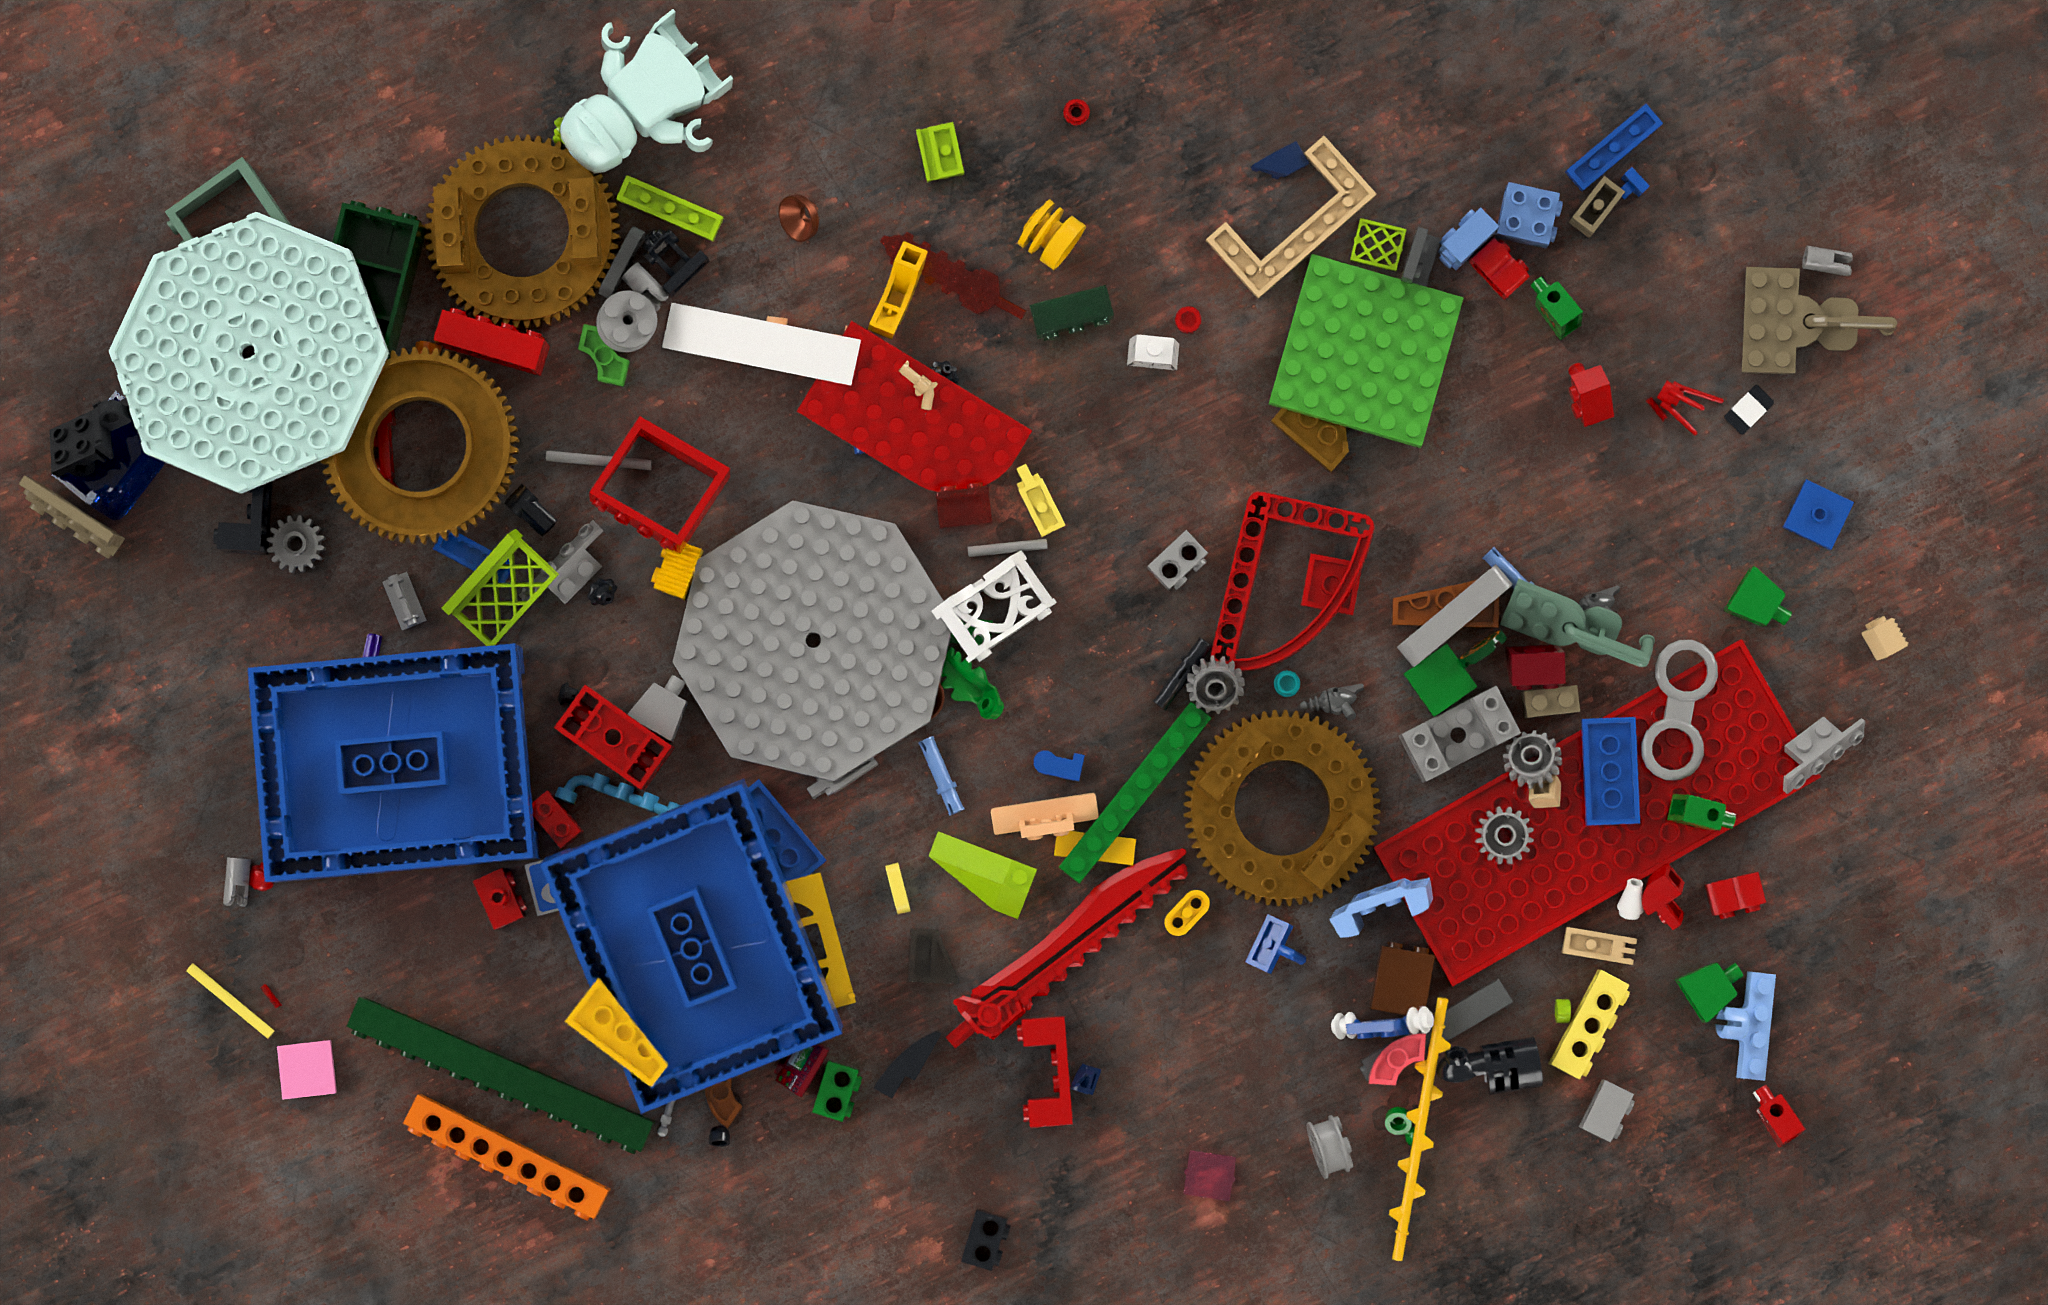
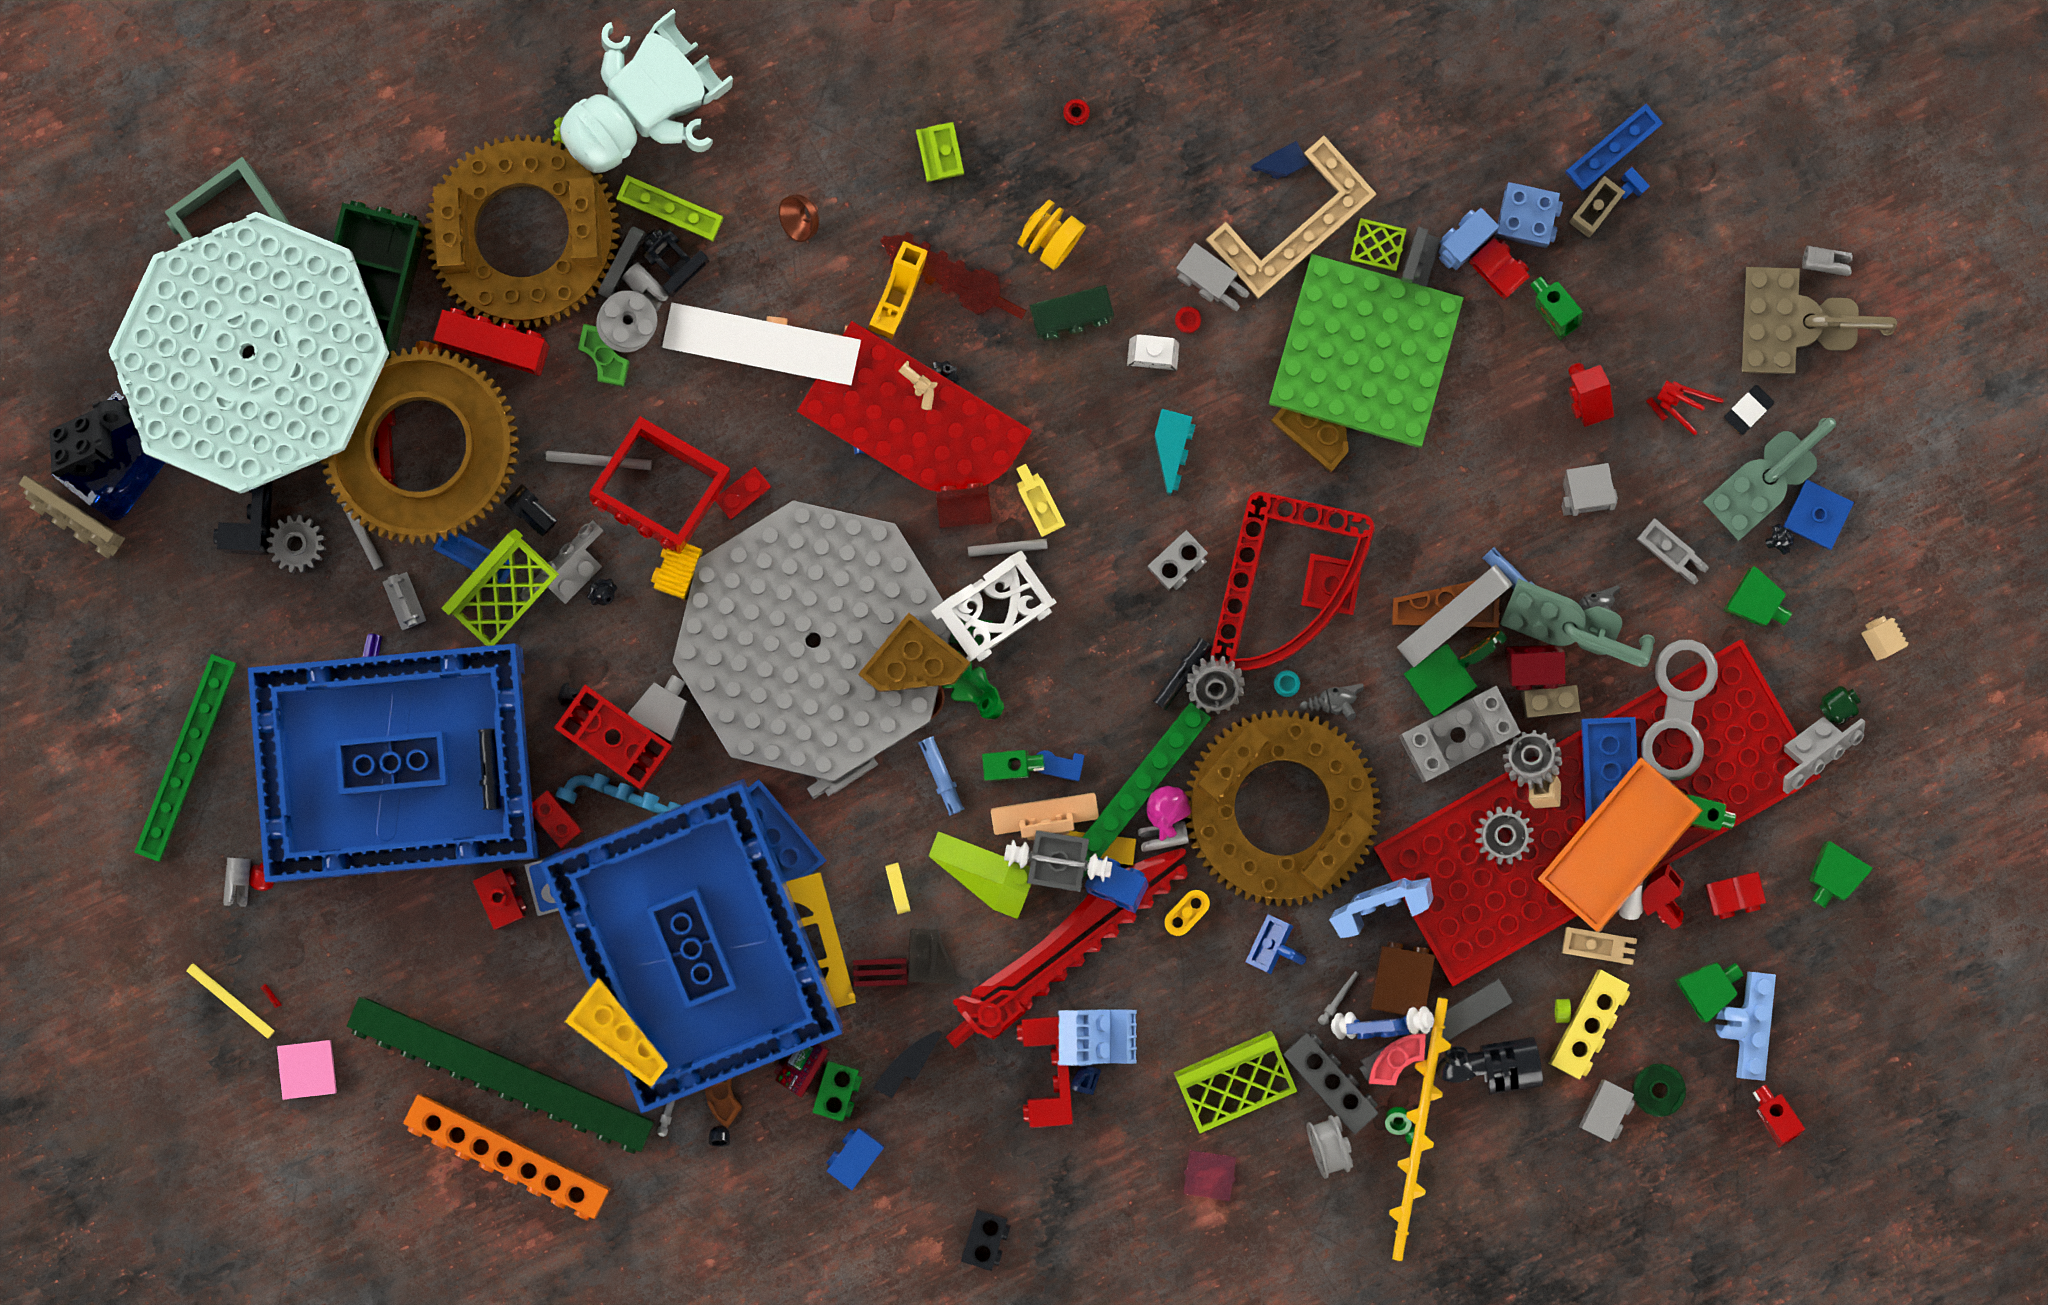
none -> green plate [134,654,237,862]
none -> light grey bar [327,476,384,571]
none -> black pin [478,728,500,810]
none -> red plate [715,466,772,520]
none -> blue brick [826,1127,885,1190]
none -> dark red tile [853,958,907,987]
none -> pearl gold plate [858,613,971,692]
none -> green torso [982,750,1045,782]
none -> dark grey plate [1004,830,1113,892]
none -> light blue plate [1058,1009,1137,1065]
none -> blue brick [1085,858,1148,913]
none -> light grey hinge [1138,820,1189,852]
none -> dark pink hat [1147,786,1191,841]
none -> teal slope [1154,409,1196,496]
none -> lime fence [1174,1031,1297,1133]
none -> light grey hinge [1175,243,1250,311]
none -> dark grey brick [1282,1032,1378,1134]
none -> light grey piece [1318,971,1359,1026]
none -> orange tile [1538,758,1703,932]
none -> light grey plate [1561,463,1618,516]
none -> dark green tile [1632,1064,1686,1117]
none -> light grey hinge [1637,518,1709,585]
none -> sand green plate [1703,417,1836,541]
none -> black plant [1765,524,1794,555]
none -> green torso [1809,841,1873,908]
none -> dark green head [1819,686,1861,725]

